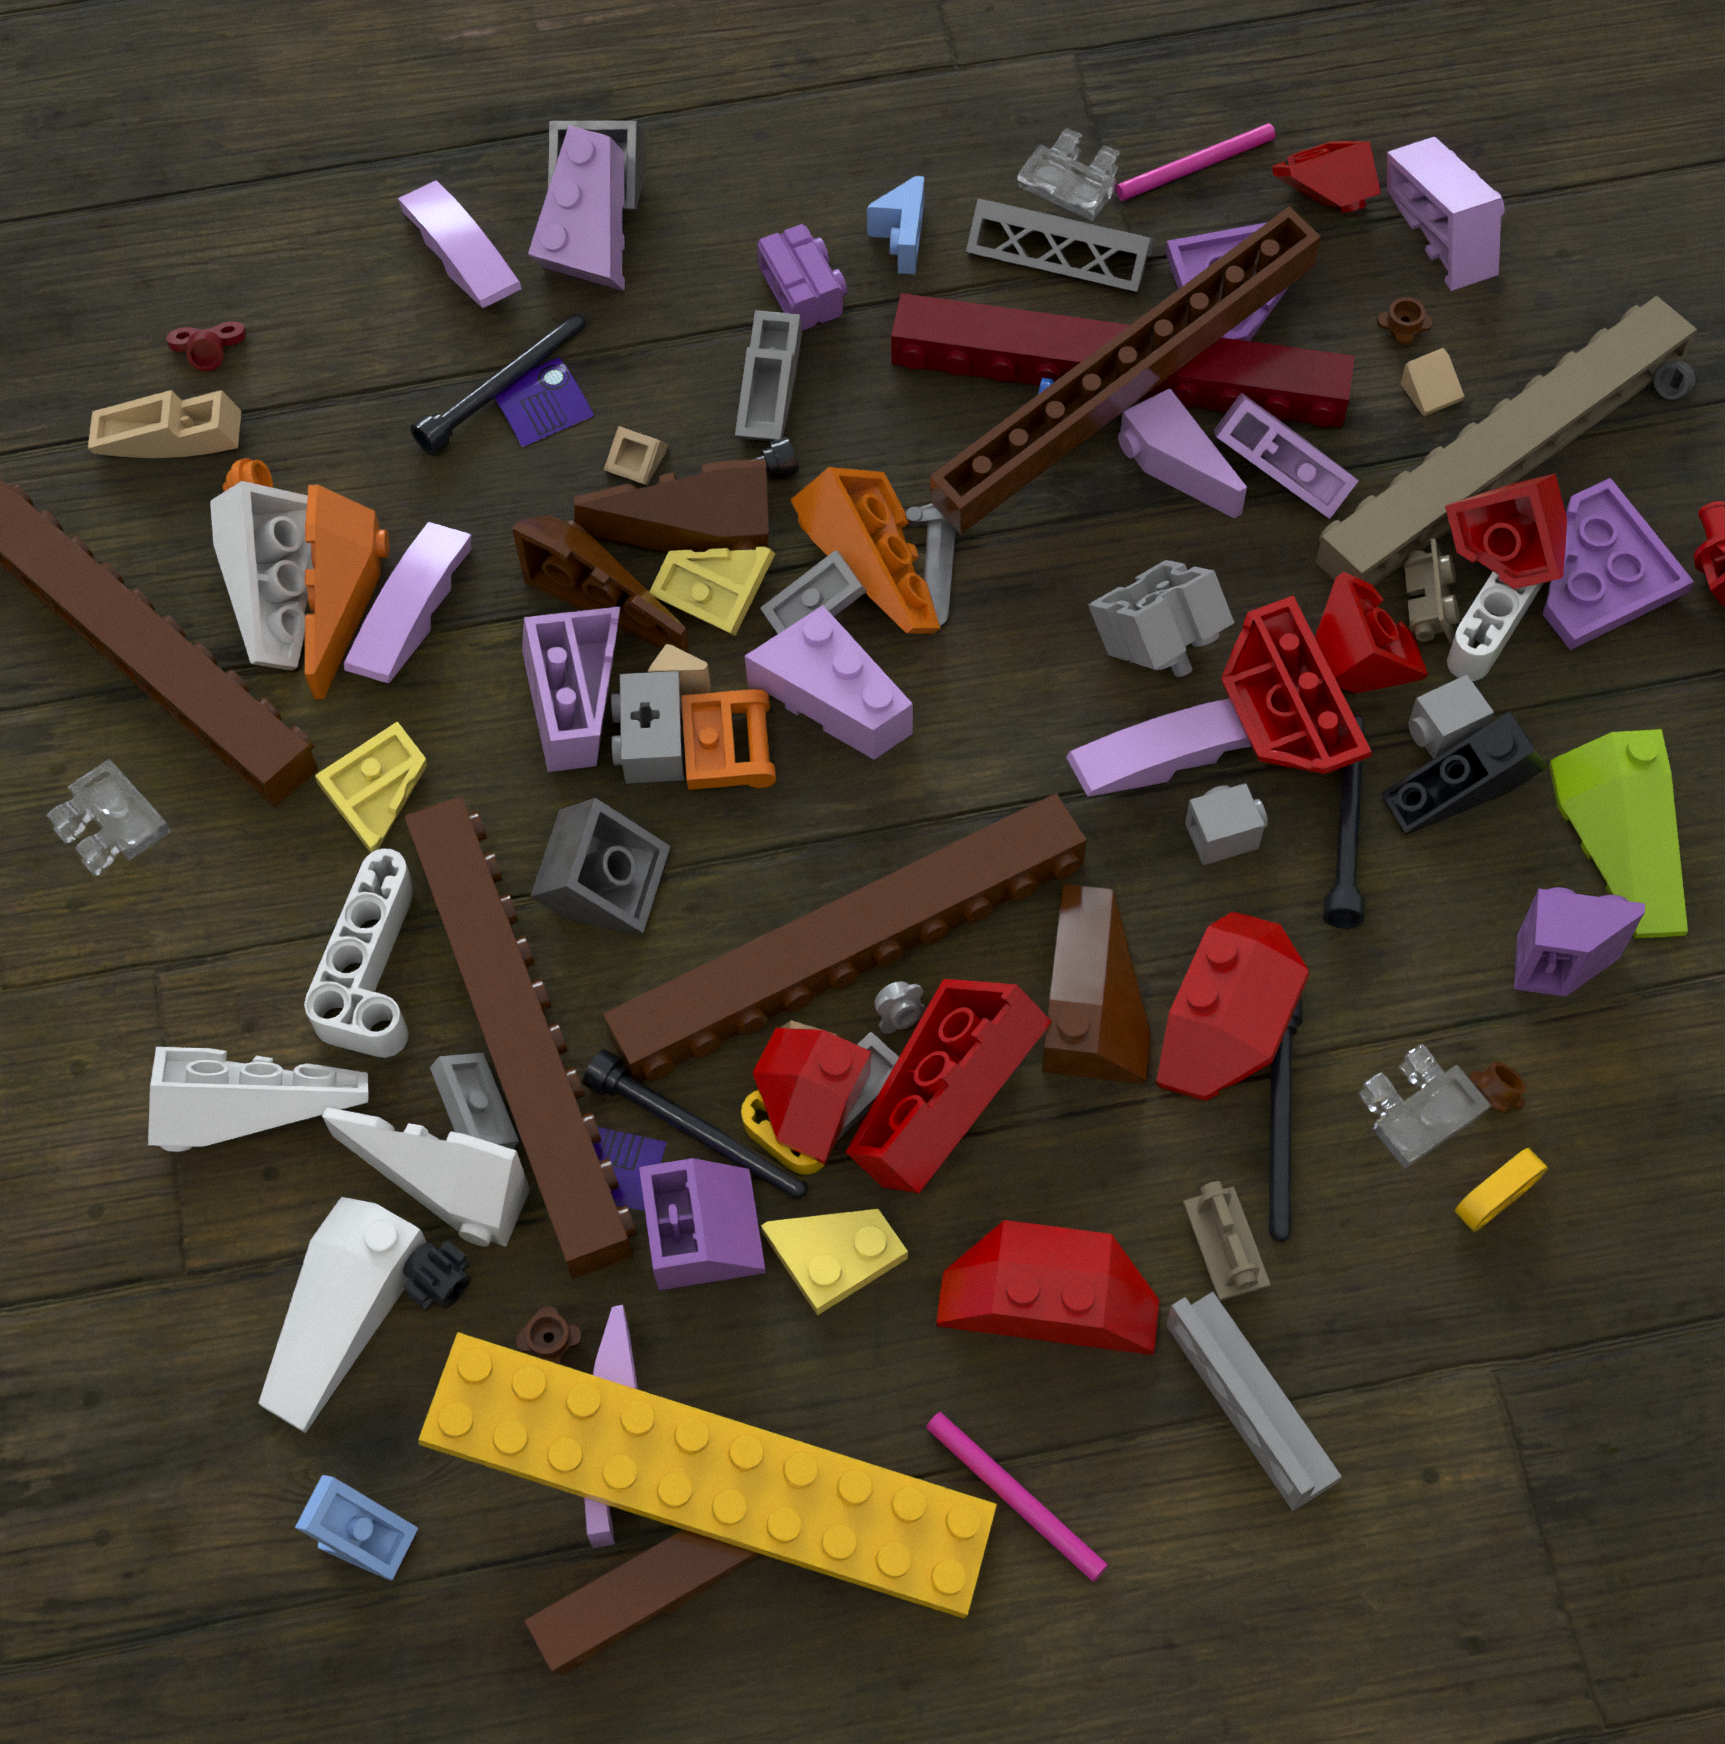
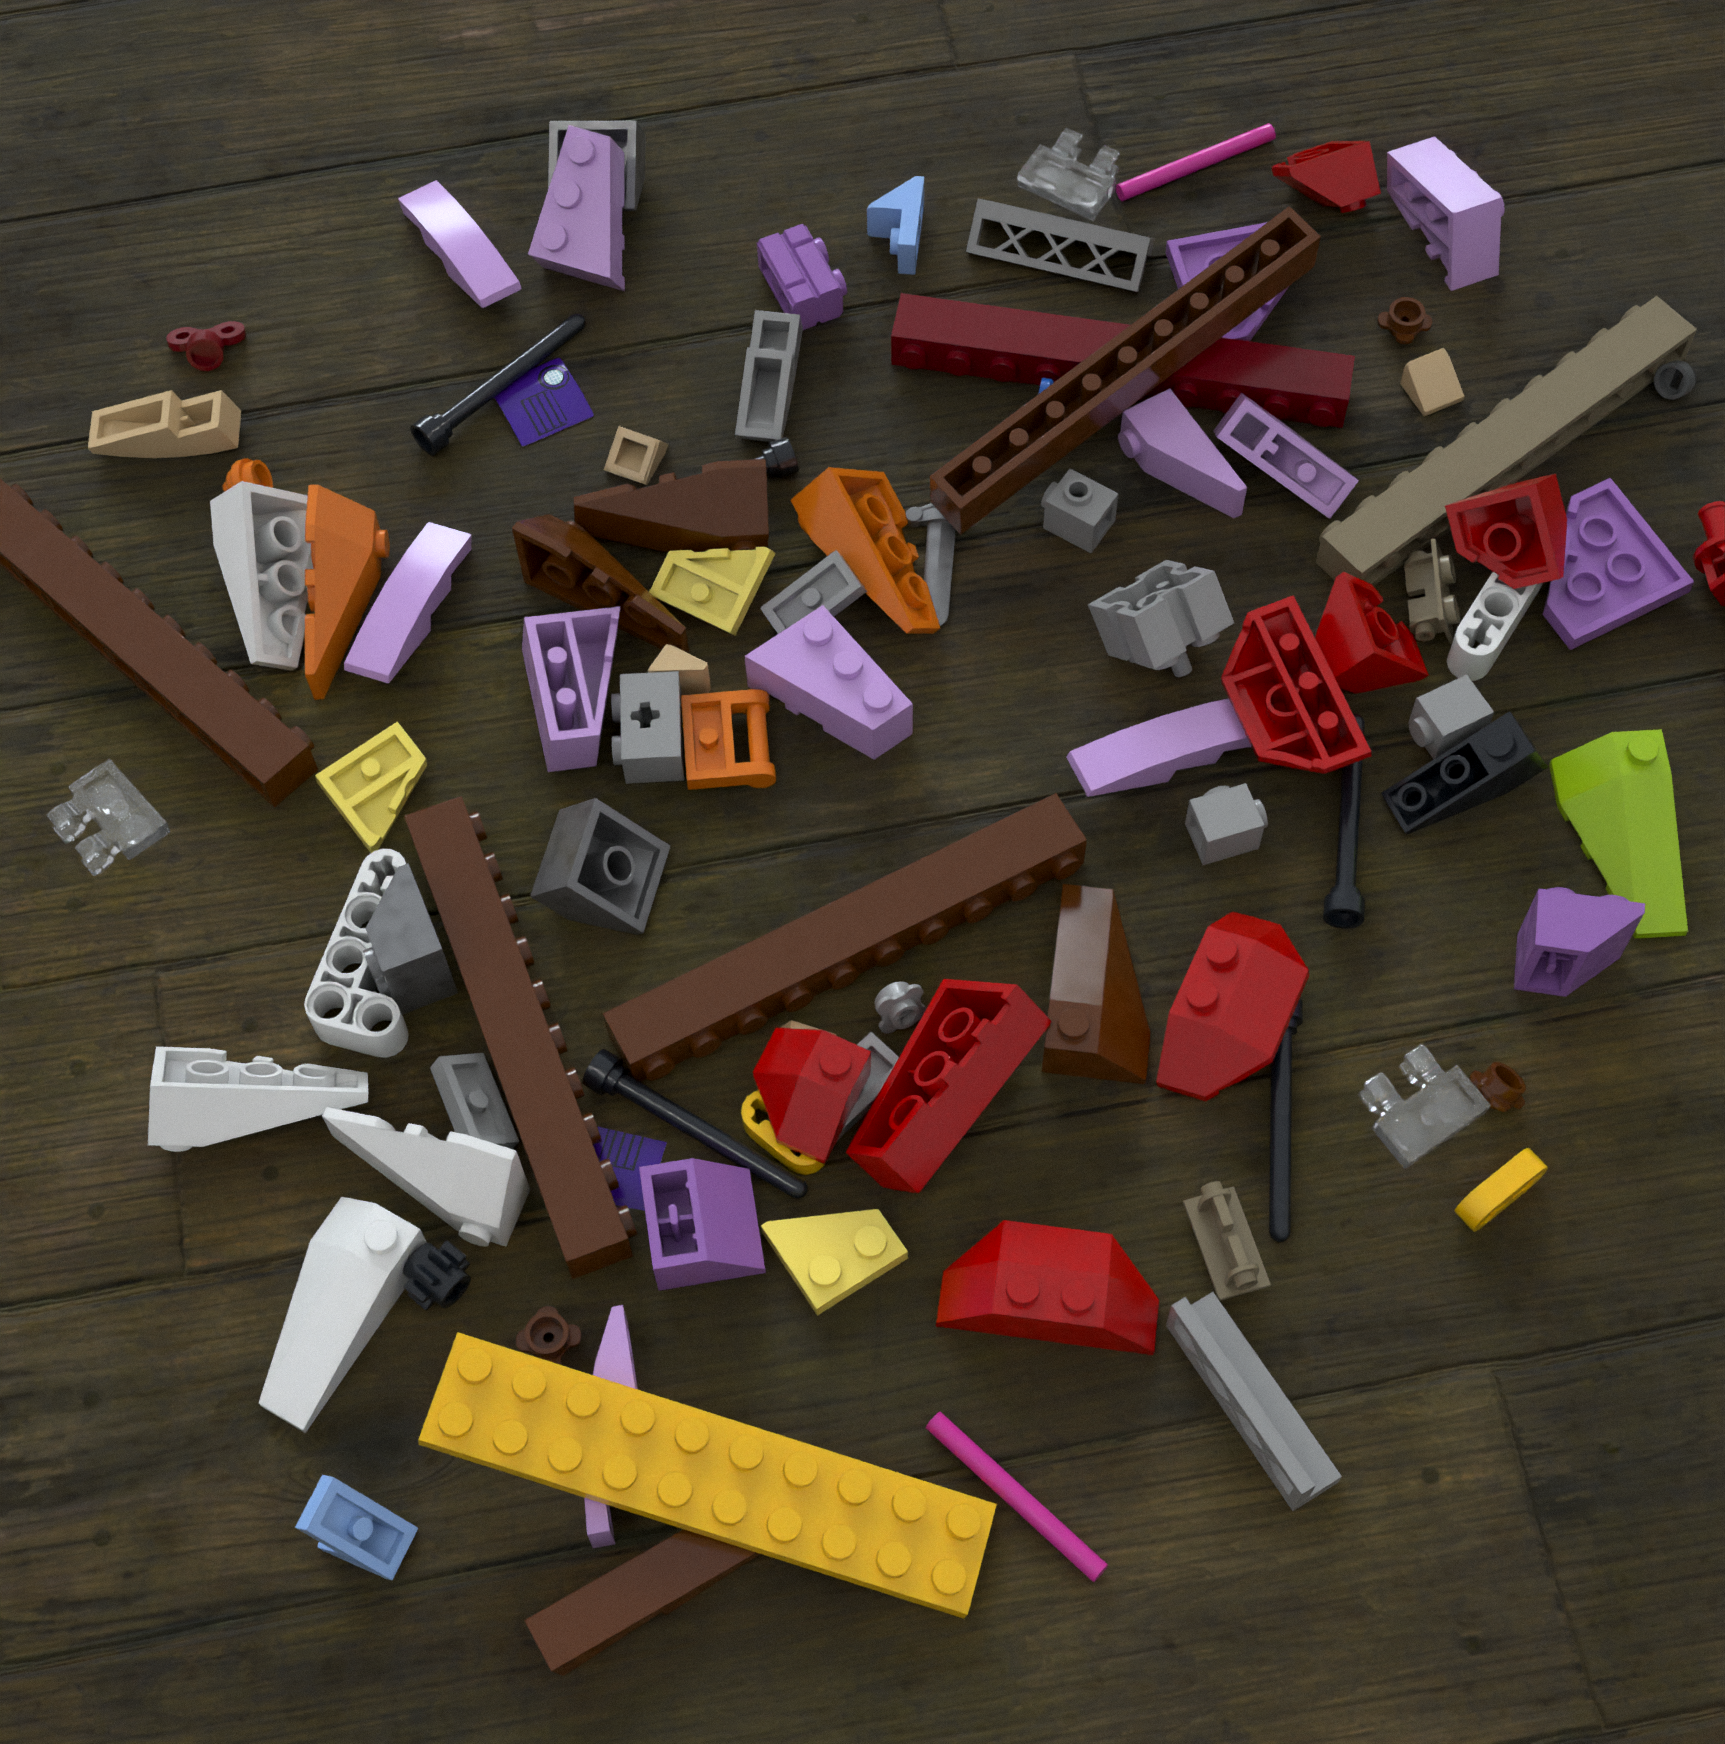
none -> flat silver slope [363,863,458,1015]
none -> light grey brick [1041,469,1119,553]

